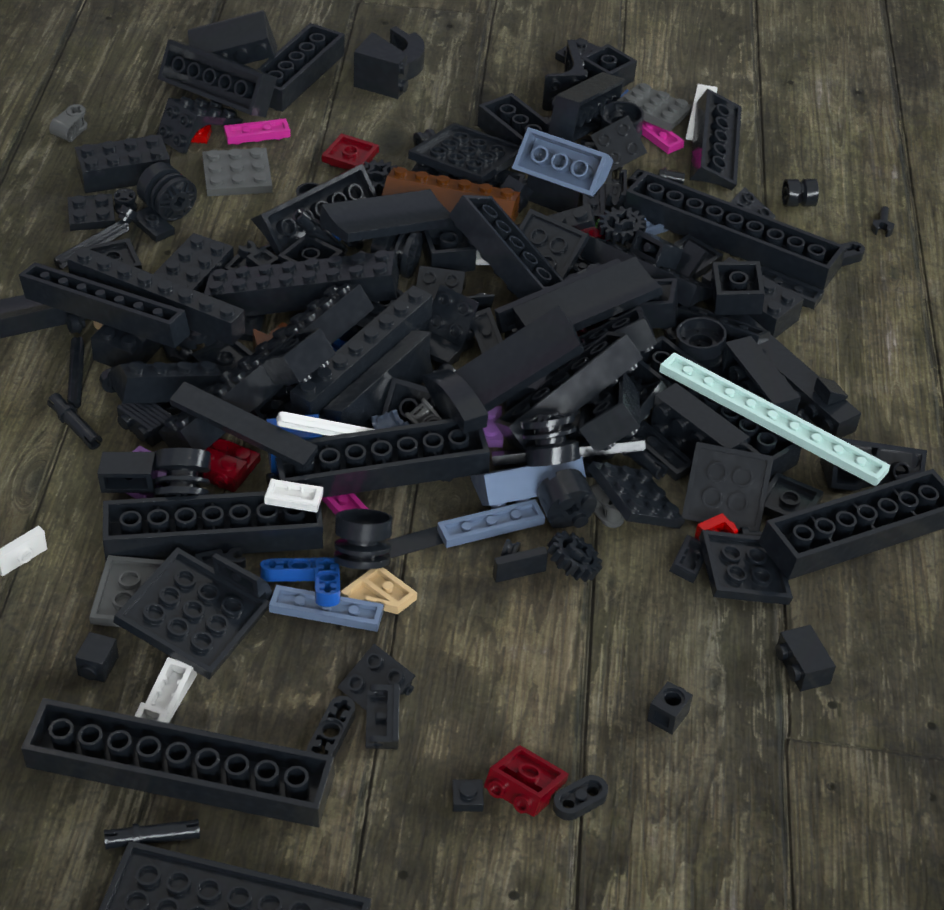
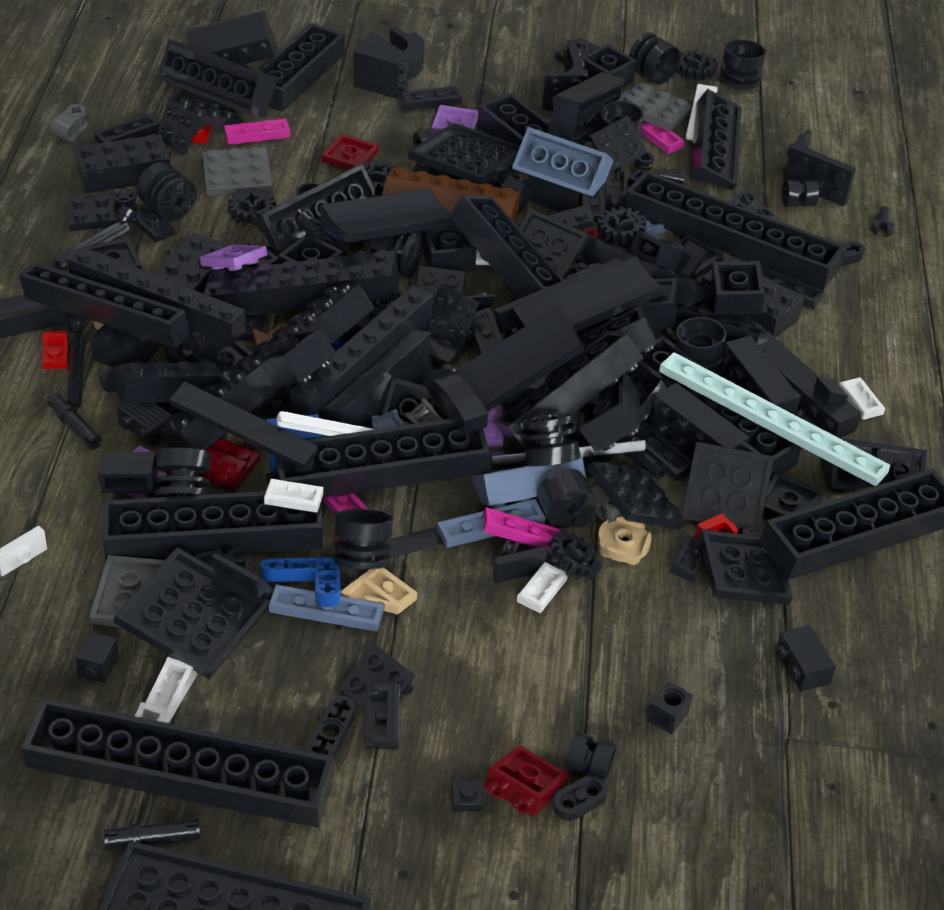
none -> red bracket [42,331,69,369]
none -> black plate [94,113,160,143]
none -> medium lavender plate [200,245,267,271]
none -> black gear [228,188,276,226]
none -> black plate [398,86,462,111]
none -> medium lavender plate [432,105,478,133]
none -> dark pink plate [482,507,560,550]
none -> white plate [517,562,568,613]
none -> black wheel [565,731,617,781]
none -> tan plate [598,516,651,565]
none -> black wheel [628,32,681,85]
none -> black bush [634,152,654,171]
none -> black gear [676,50,718,81]
none -> black wheel [719,40,766,89]
none -> black bracket [783,129,856,207]
none -> white plate [839,377,885,420]

